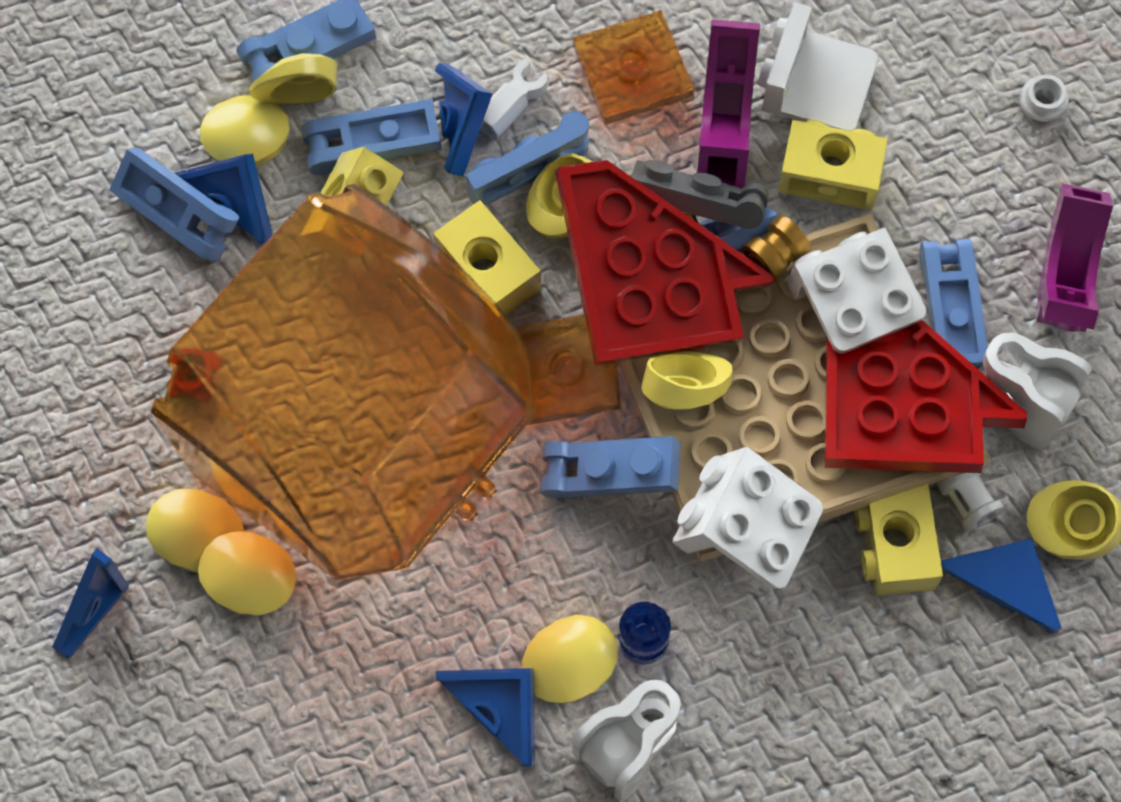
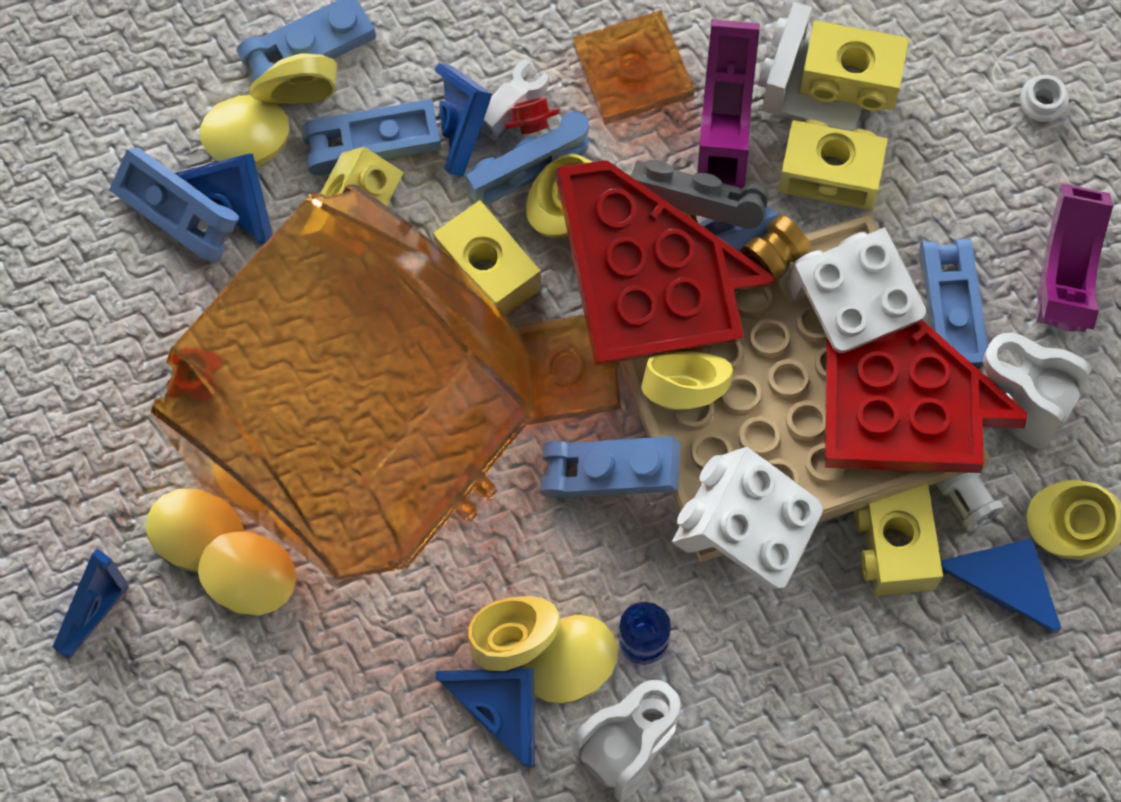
none -> light yellow hat [468,596,561,671]
none -> red plate [504,97,560,135]
none -> light yellow brick [799,20,909,111]

